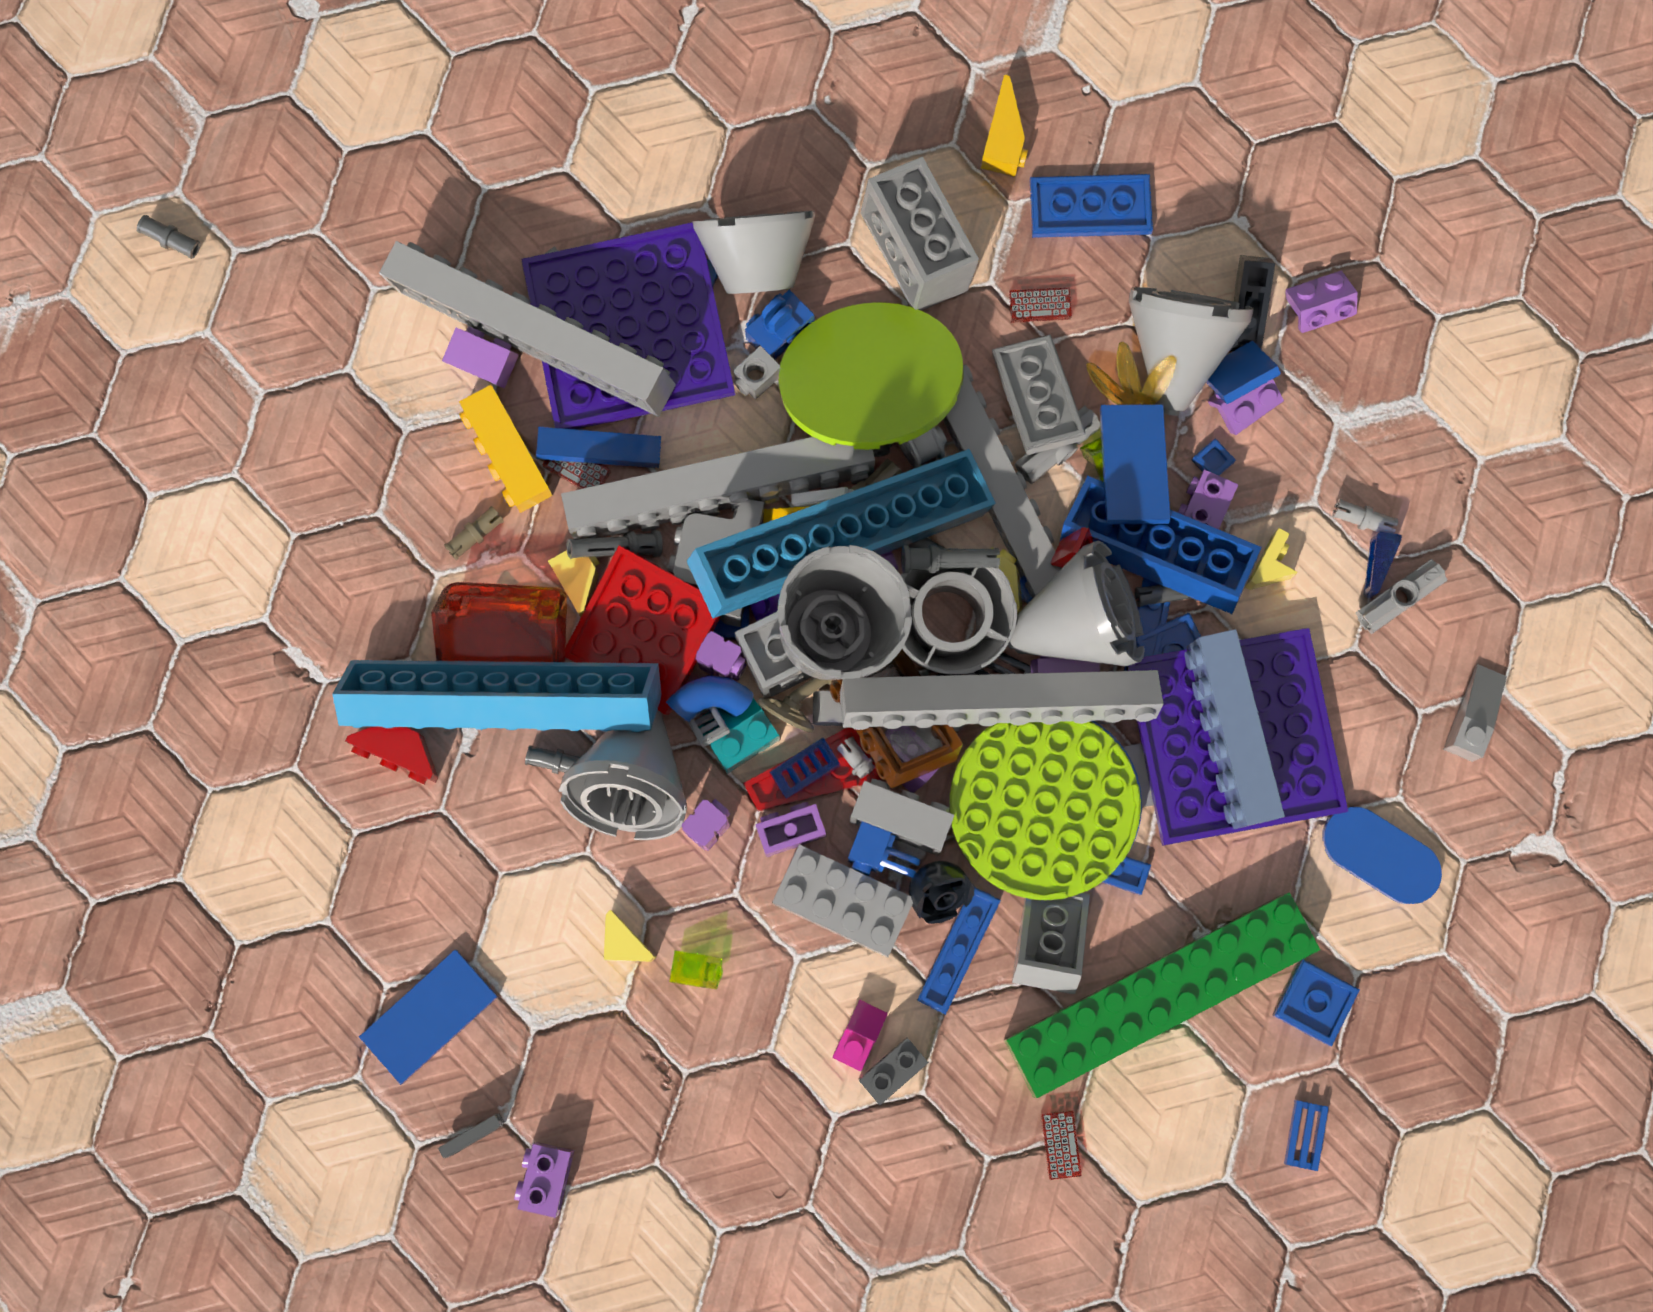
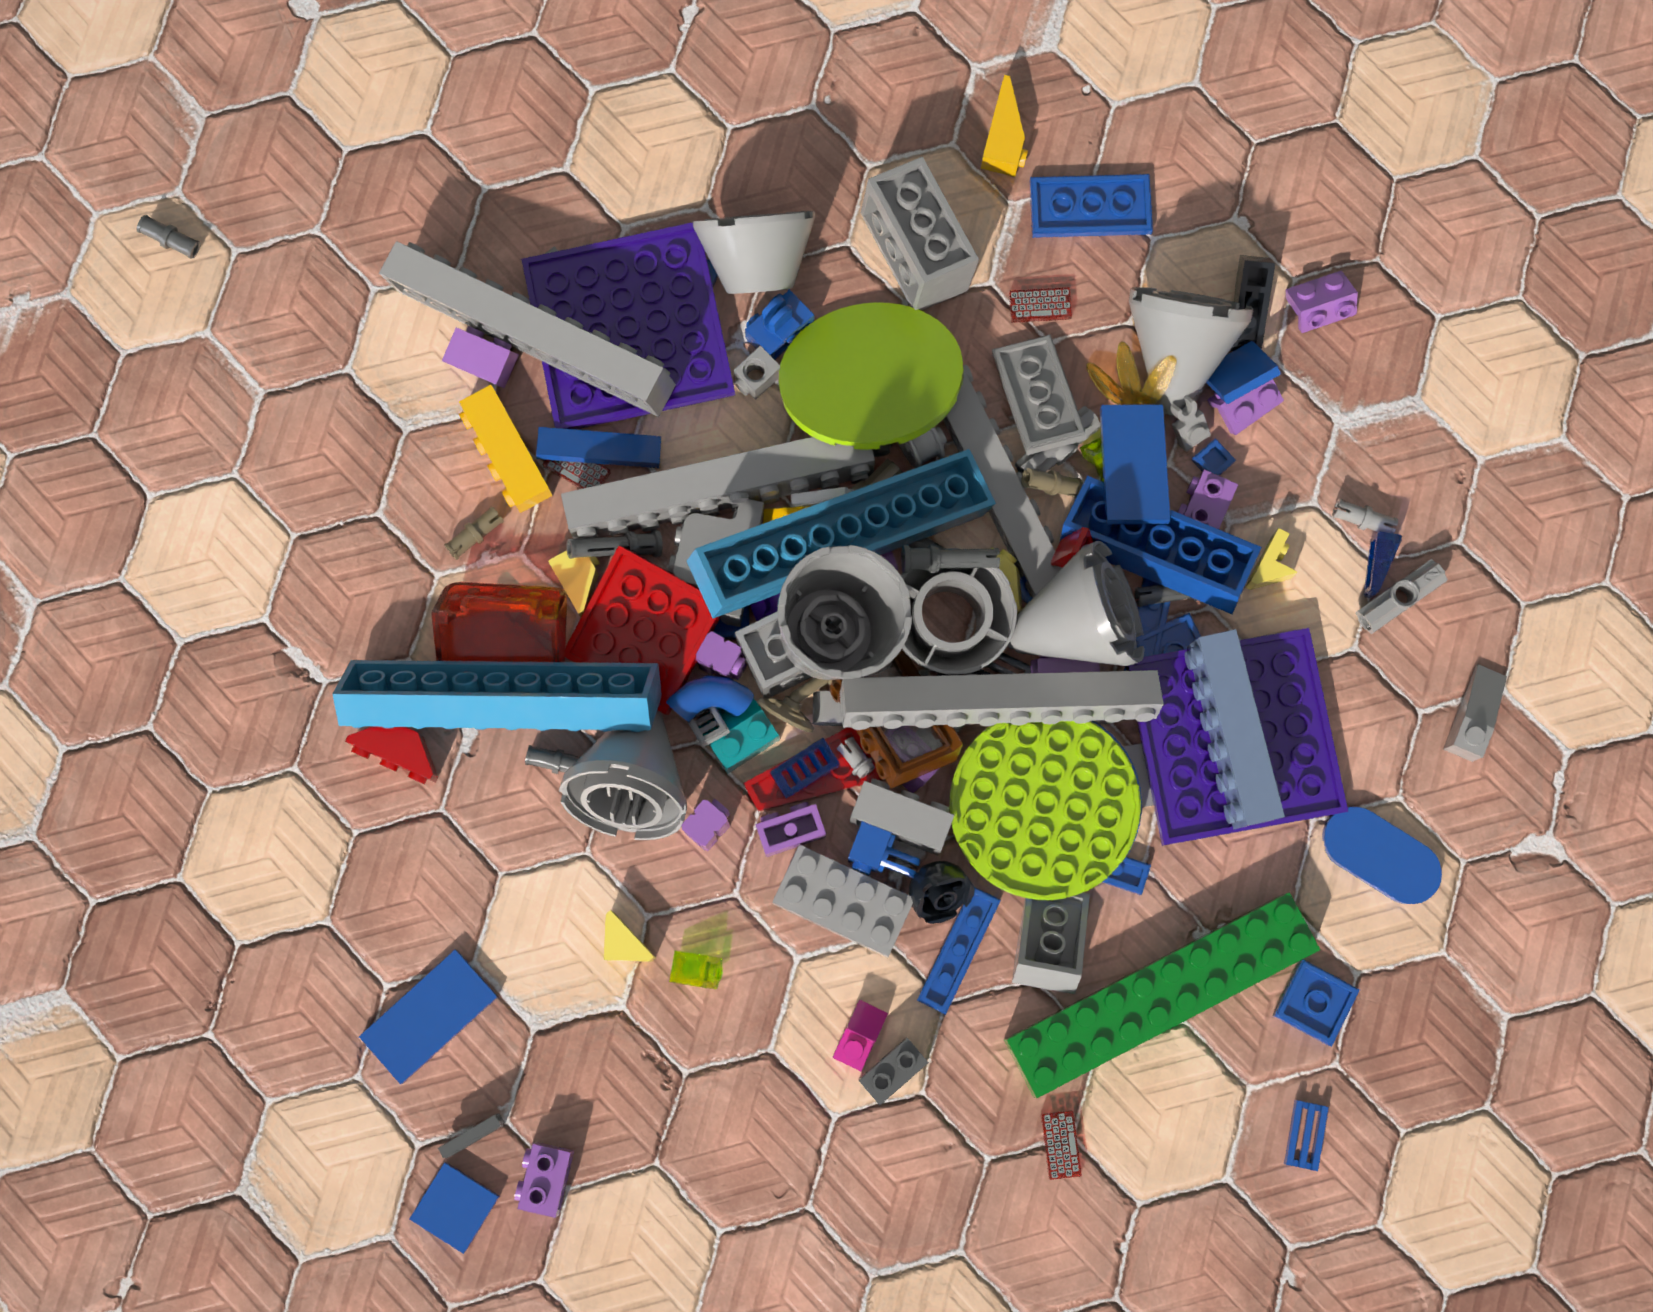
none -> blue tile [409,1162,500,1254]
none -> dark tan pin [1021,468,1083,498]
none -> light grey plate [1171,395,1211,452]

